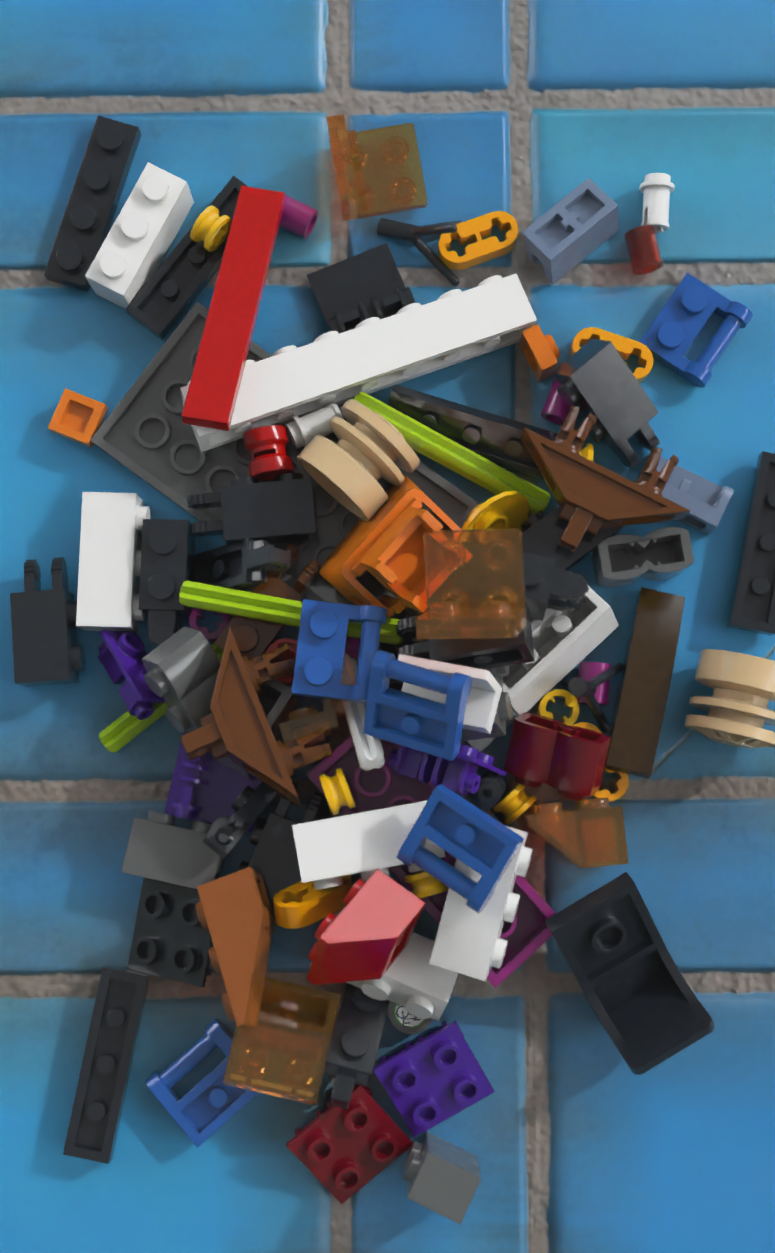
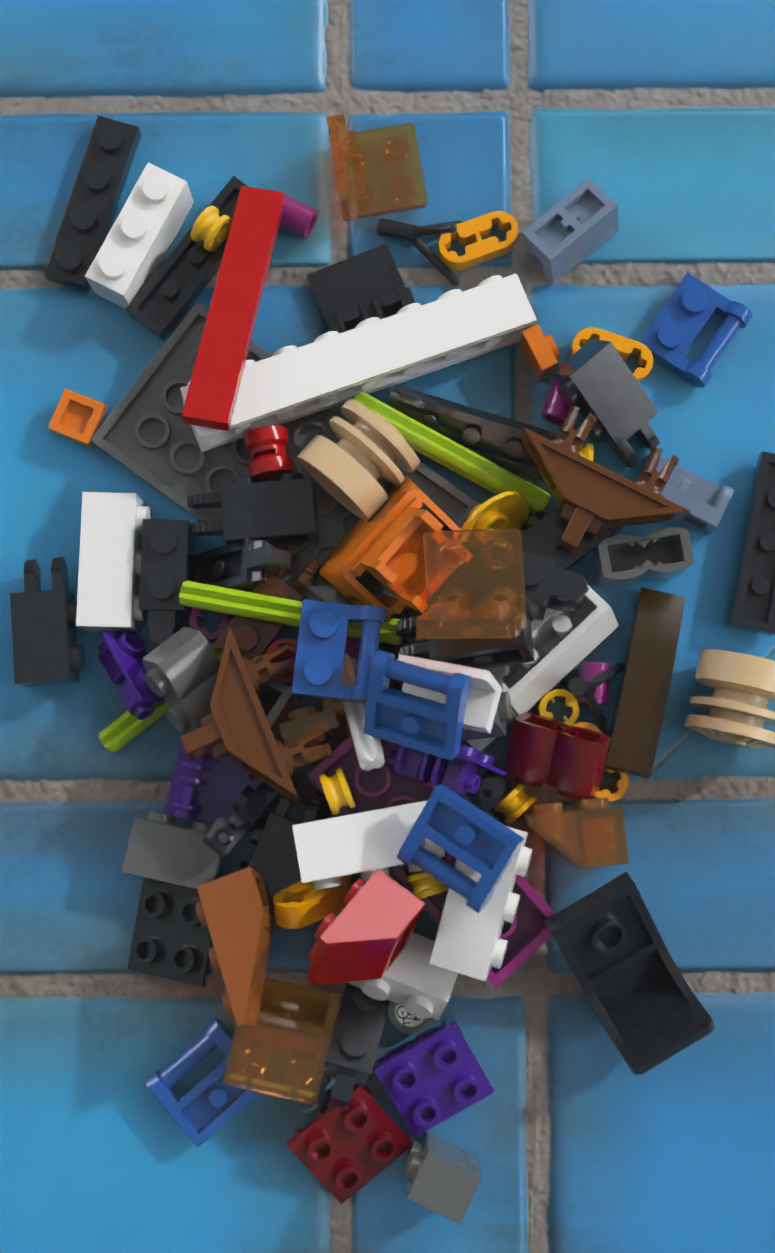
black plate [63,965,150,1164] -> none
white pin [285,401,344,449] -> none
clear red hinge [624,225,663,275] -> none
white pin [639,173,675,233] -> none

